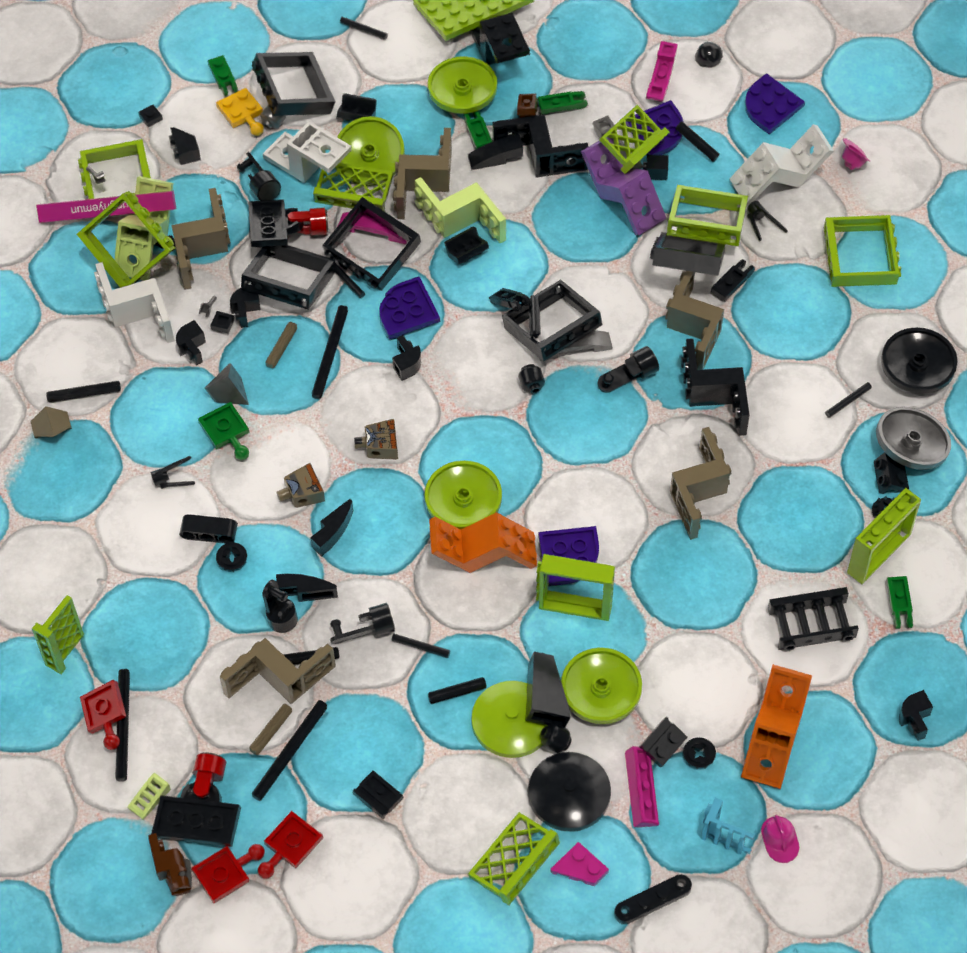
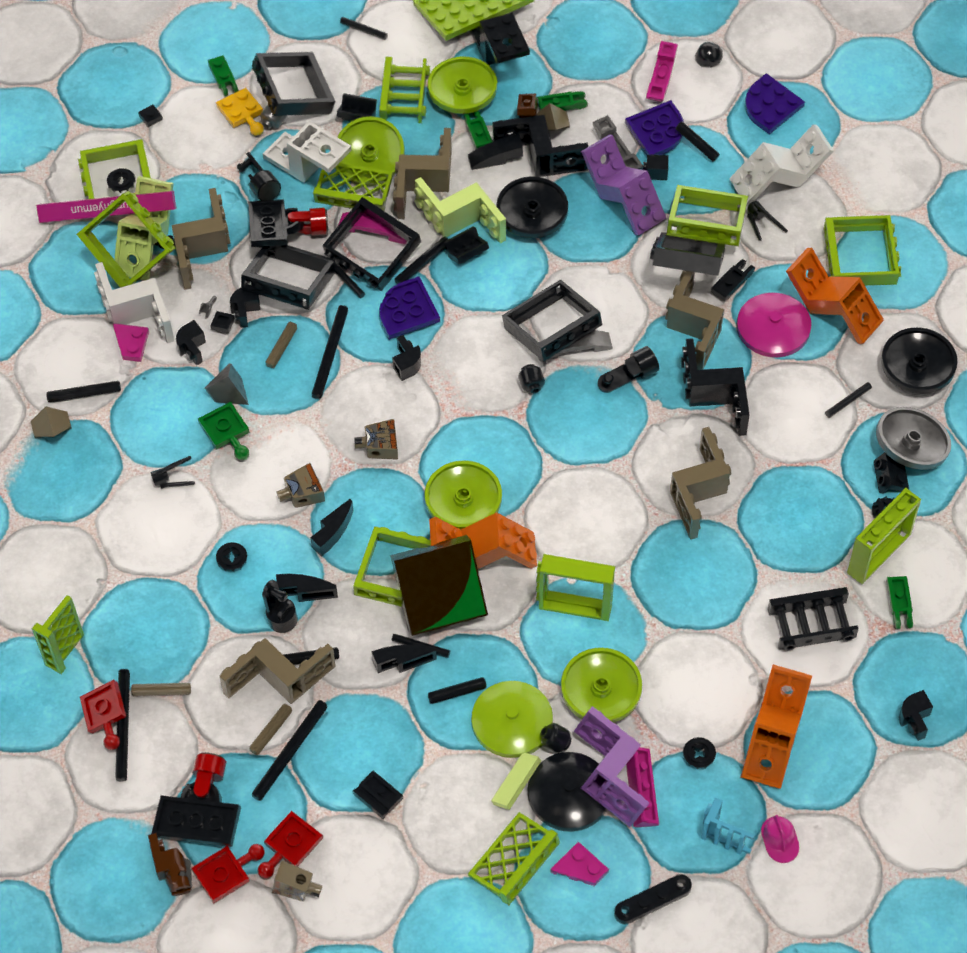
flat silver hand [86,166,106,184] -> none
yellowish green slope [127,773,171,820] -> none
black slope [169,127,201,165] -> none
black beam [179,514,238,544] -> none
black piece [330,603,395,644] -> none
black hinge [489,288,531,312] -> none
black slope [526,651,571,728] -> none
black axle [529,295,541,339] -> none
dark purple plate [538,526,599,586] -> none
lime fence [599,105,669,174] -> none
black plate [639,717,688,767] -> none
dark pink piece [842,138,870,170] -> none
none -> black gear [107,168,136,193]
none -> dark pink wing [113,324,149,362]
none -> dark tan axle [131,683,191,696]
none -> dark tan torso [272,860,323,901]
none -> lime window [353,526,431,607]
none -> black slope [371,644,437,673]
none -> lime fence [379,57,430,123]
none -> dark brown tile [390,535,488,636]
none -> black axle [395,237,448,284]
none -> yellowish green tile [491,753,541,810]
none -> black dish [497,176,568,238]
none -> dark tan slope [537,103,570,130]
none -> medium lavender bracket [574,706,649,827]
none -> dark pink dish [737,293,811,358]
none -> orange bracket [786,248,884,344]

